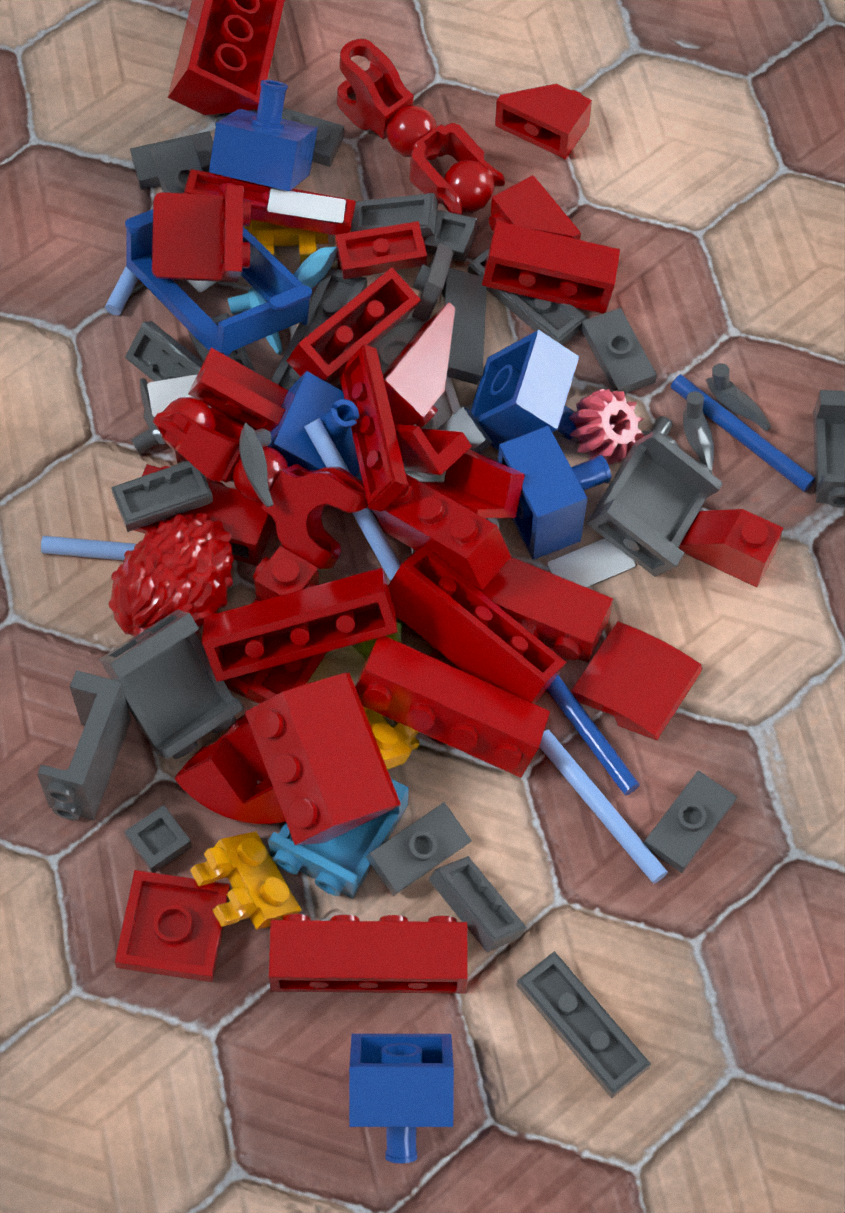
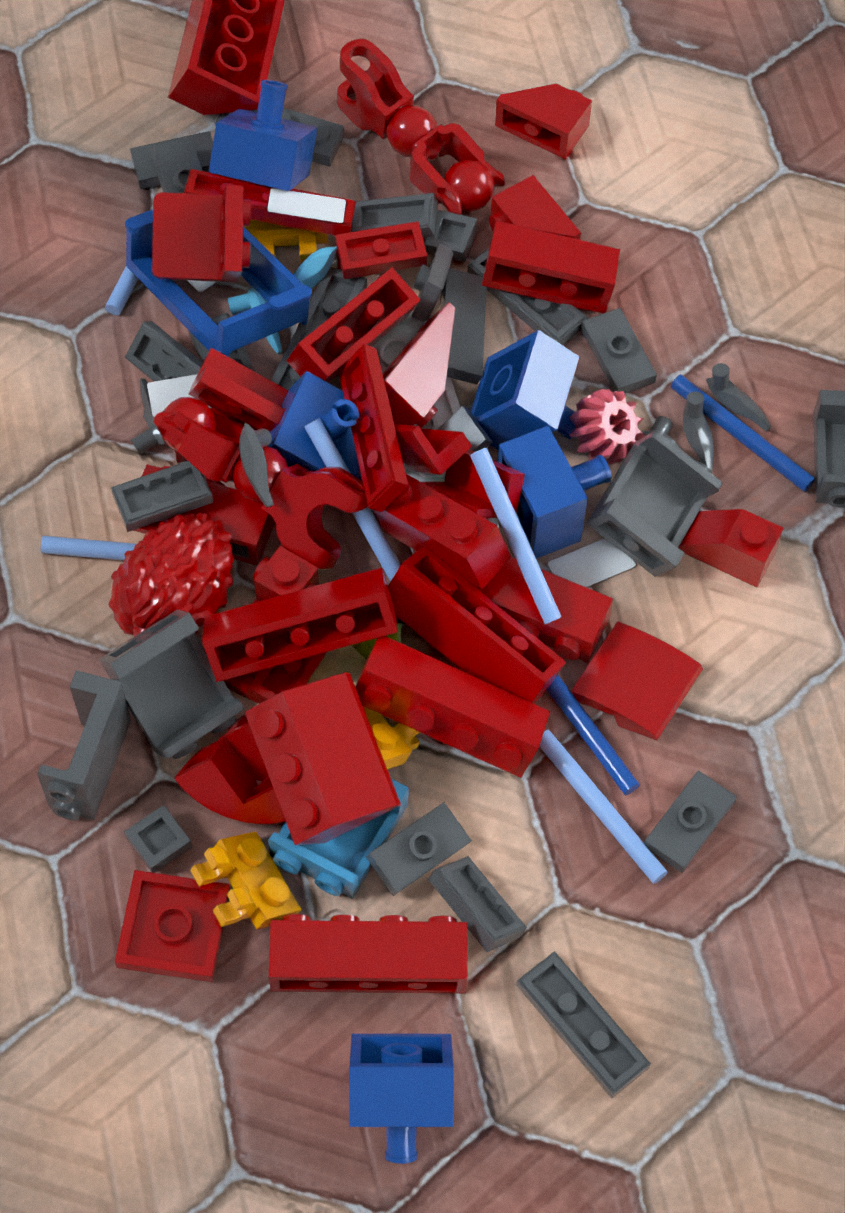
none -> light blue bar [470,448,562,624]

